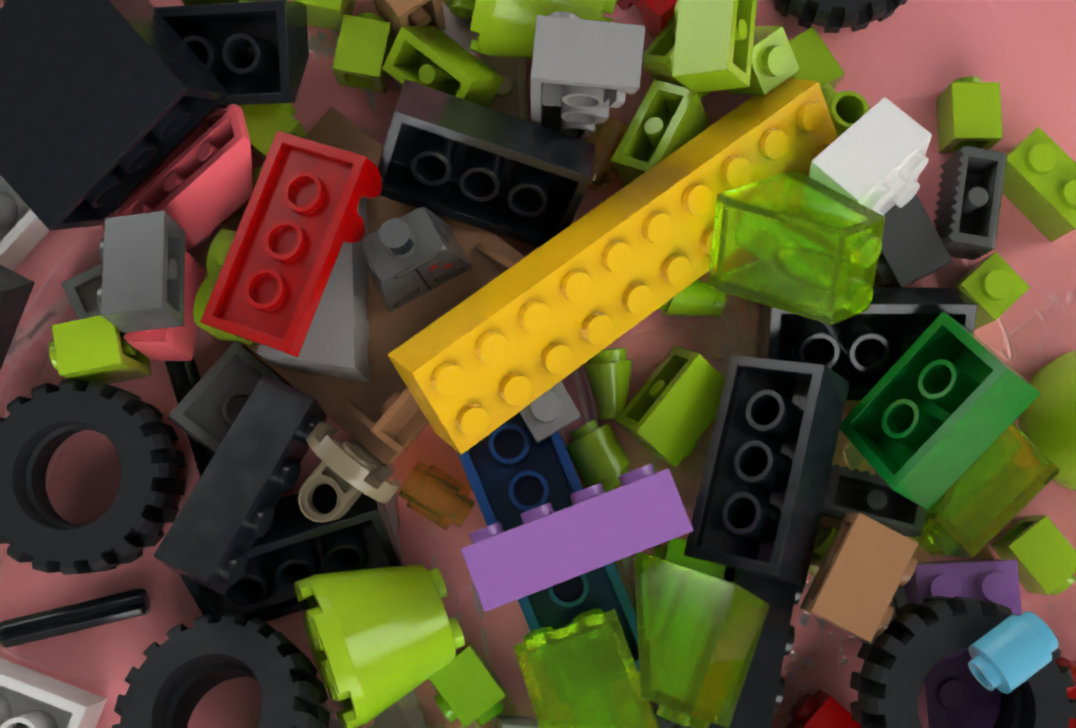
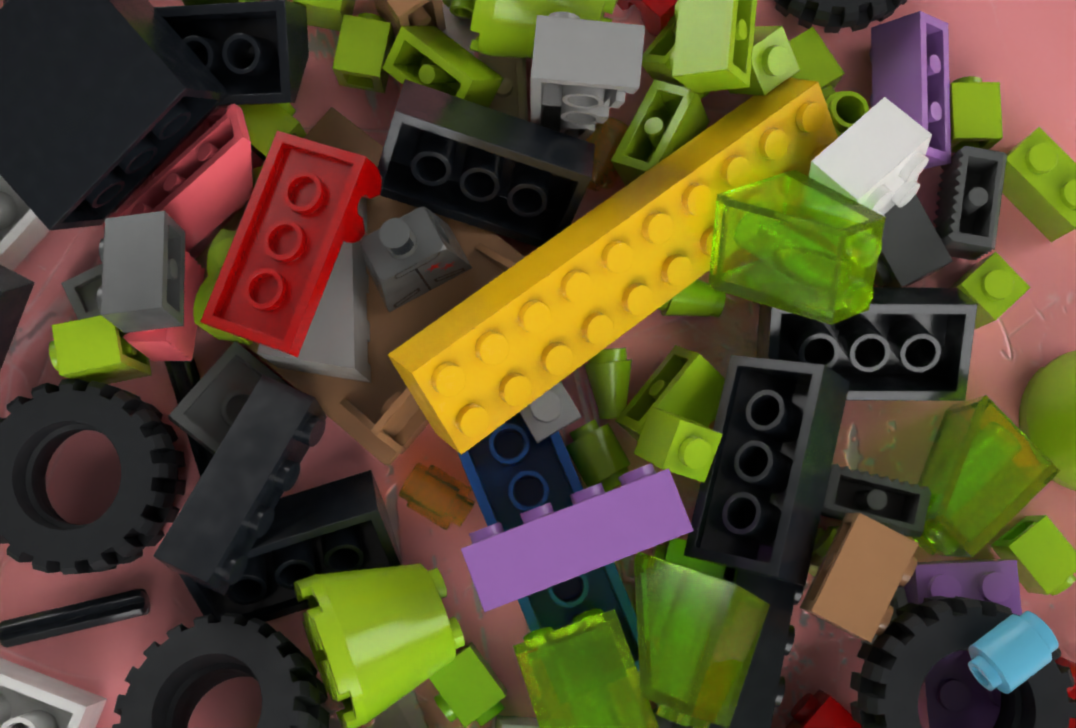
dark tan tile [298,421,401,523] -> none
green brick [840,311,1041,510] -> none
none -> lime brick [633,406,723,483]
none -> medium lavender brick [869,11,951,170]

